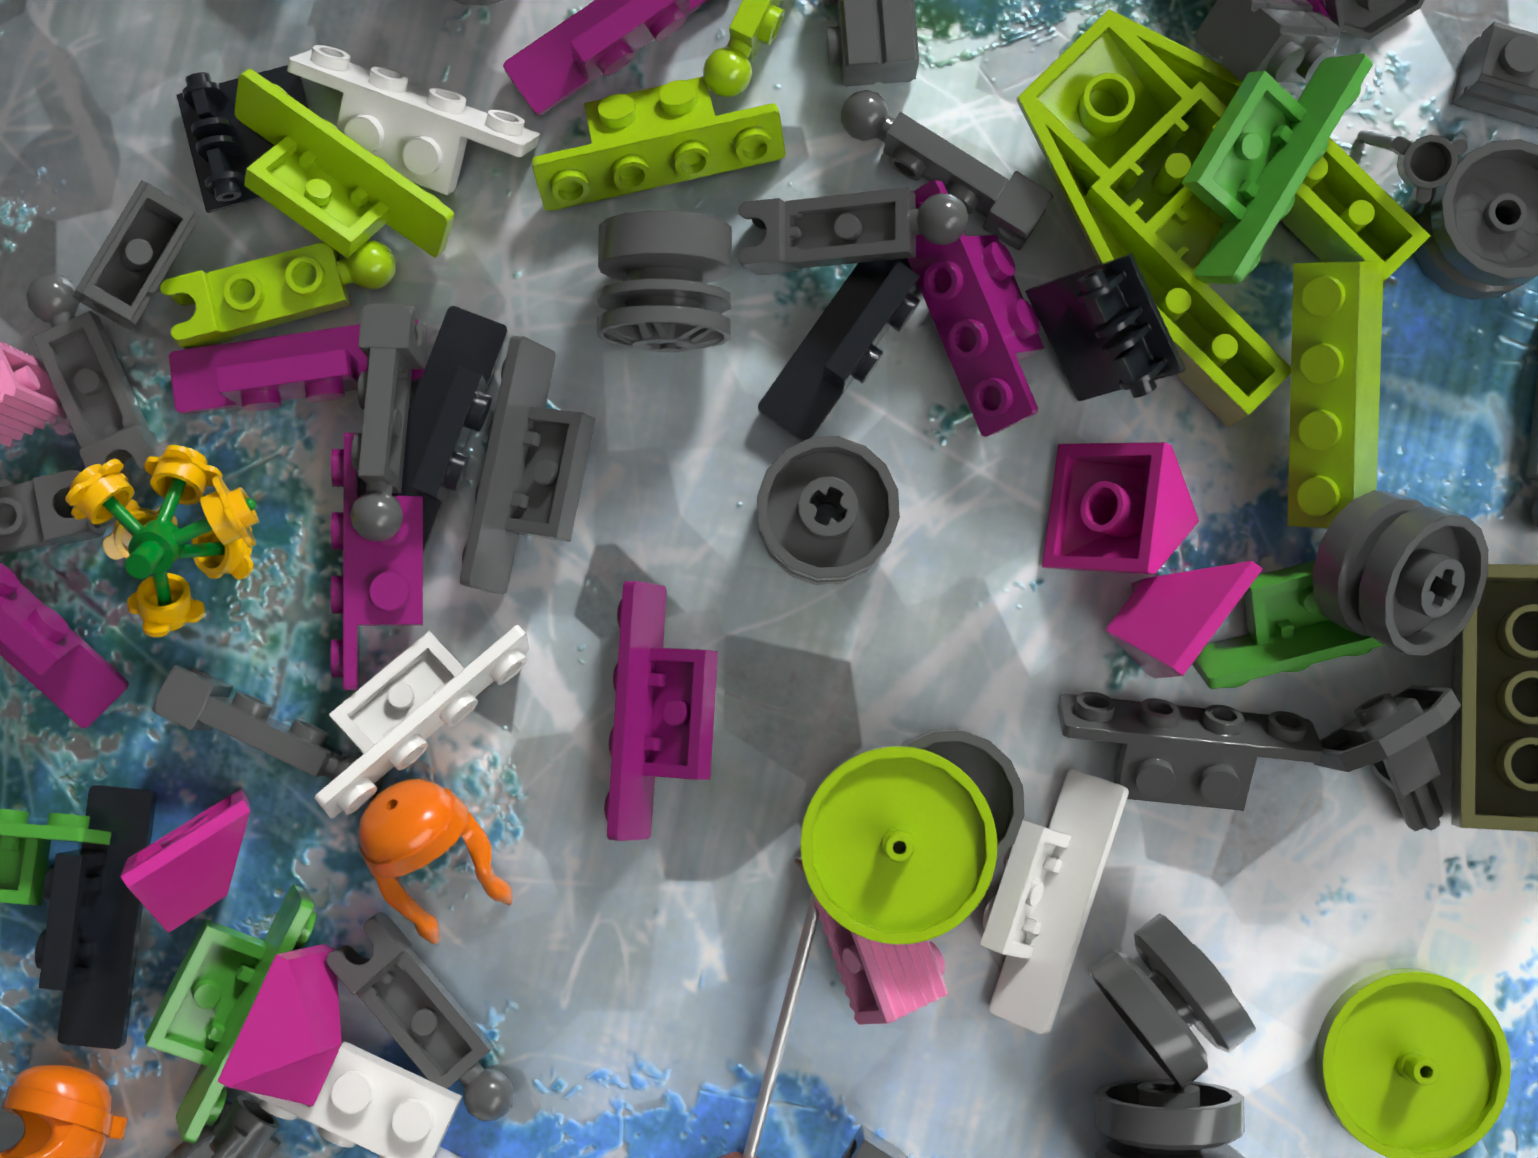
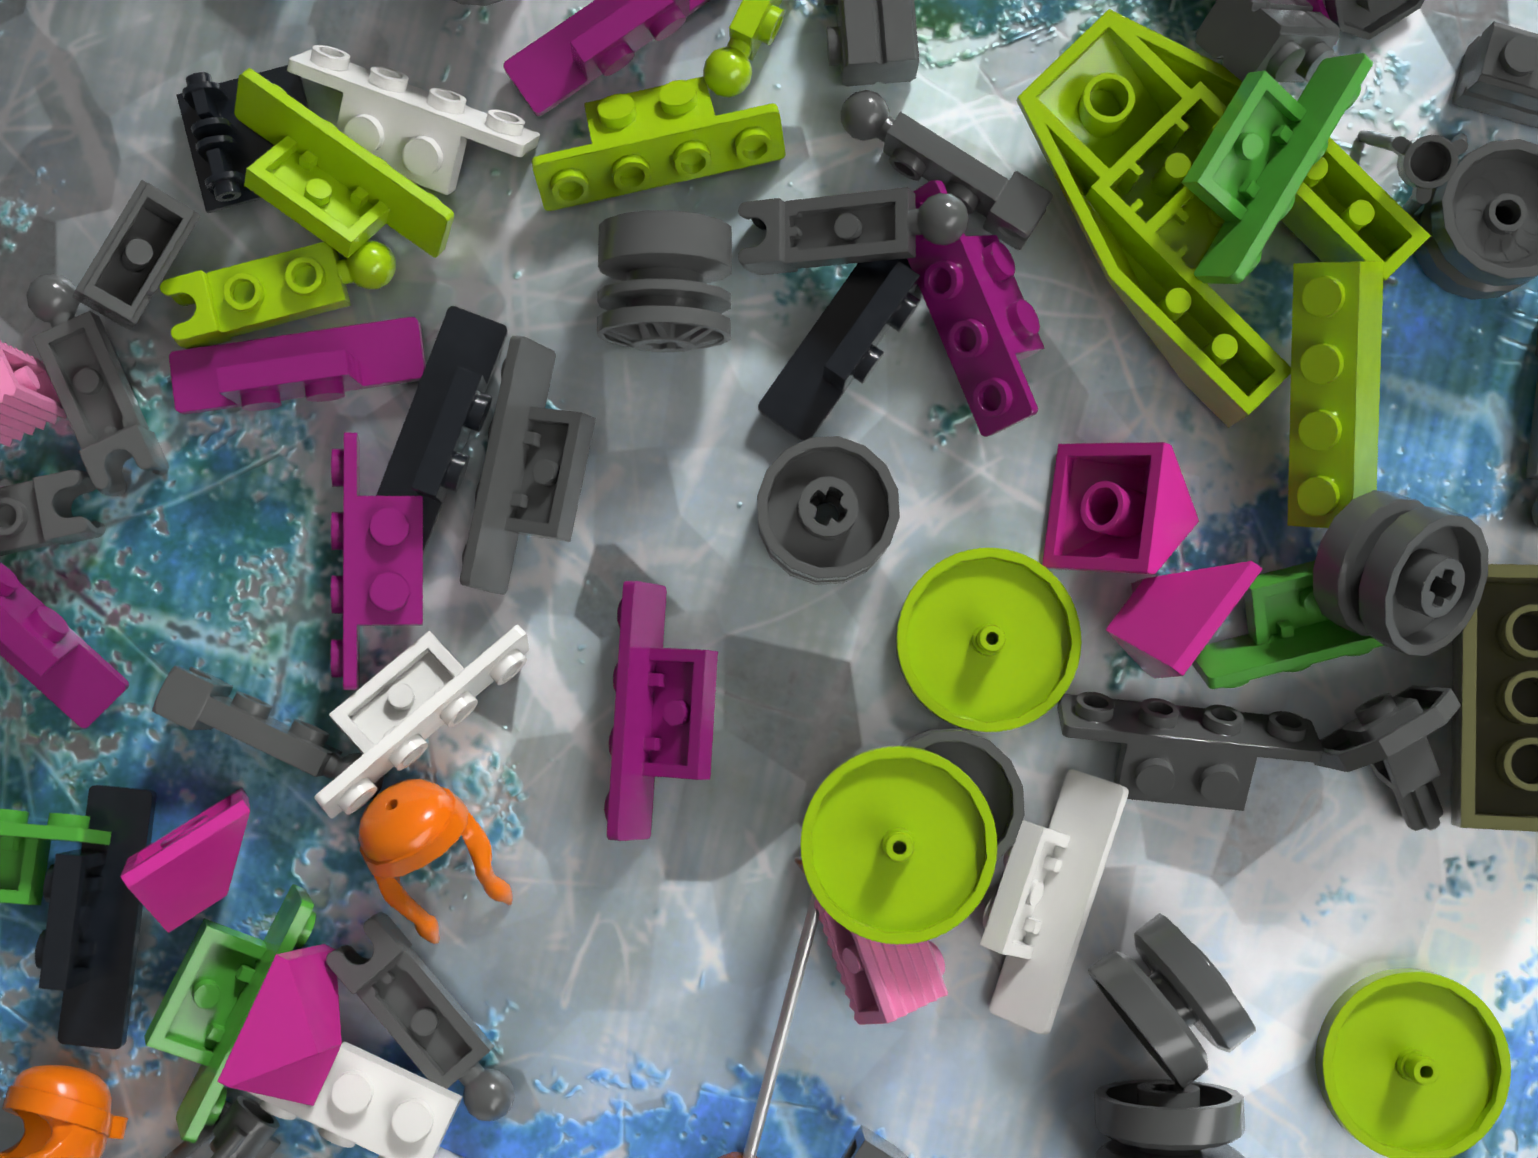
yellow plant [65,445,259,637] -> none
dark grey plate [350,303,427,542] -> none
black hinge [1025,253,1186,401] -> none
none -> lime piece [895,548,1082,732]

